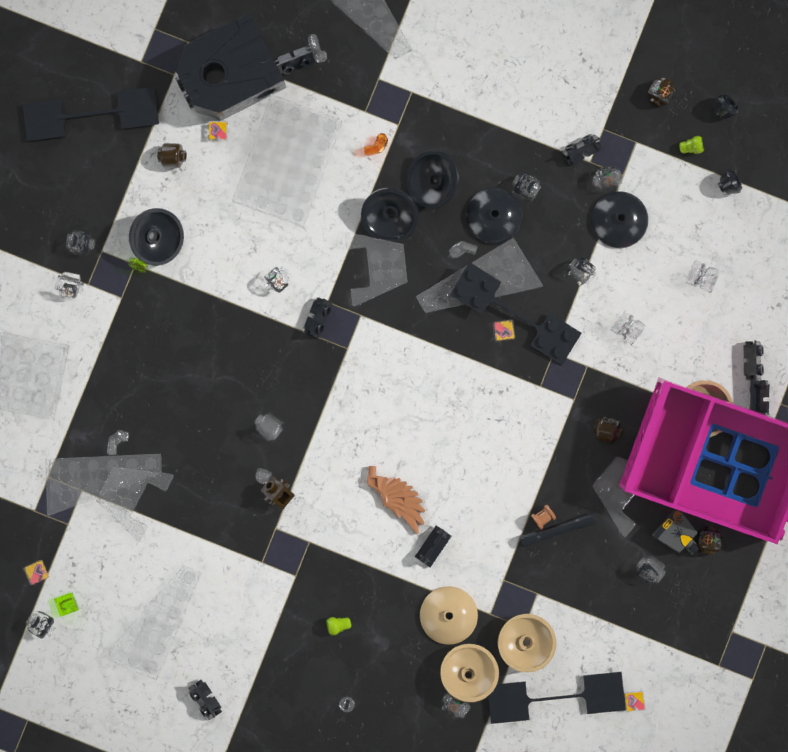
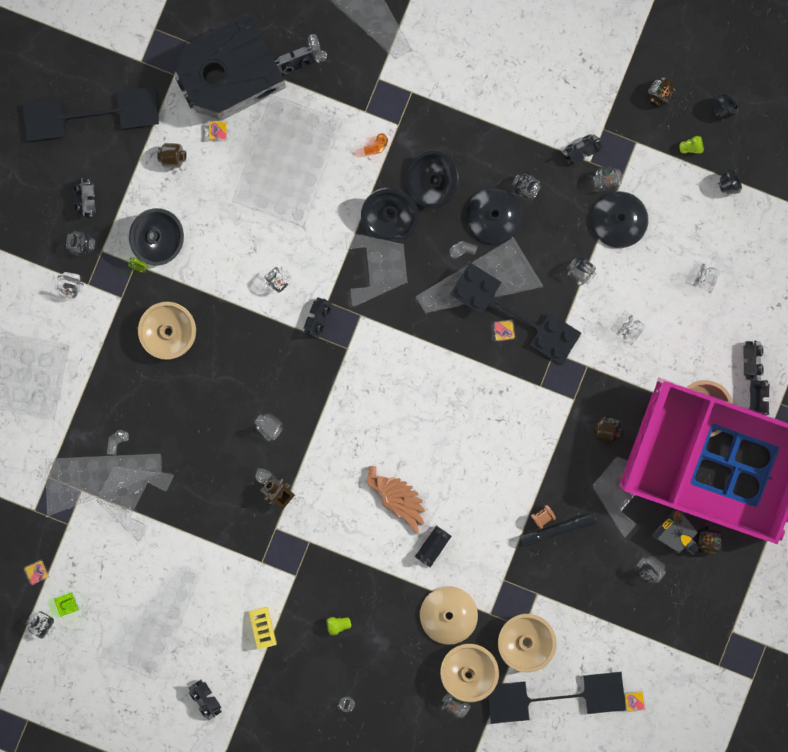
none -> black hinge [73,178,95,219]
none -> tan dish [138,302,196,360]
none -> light yellow slope [249,607,277,649]

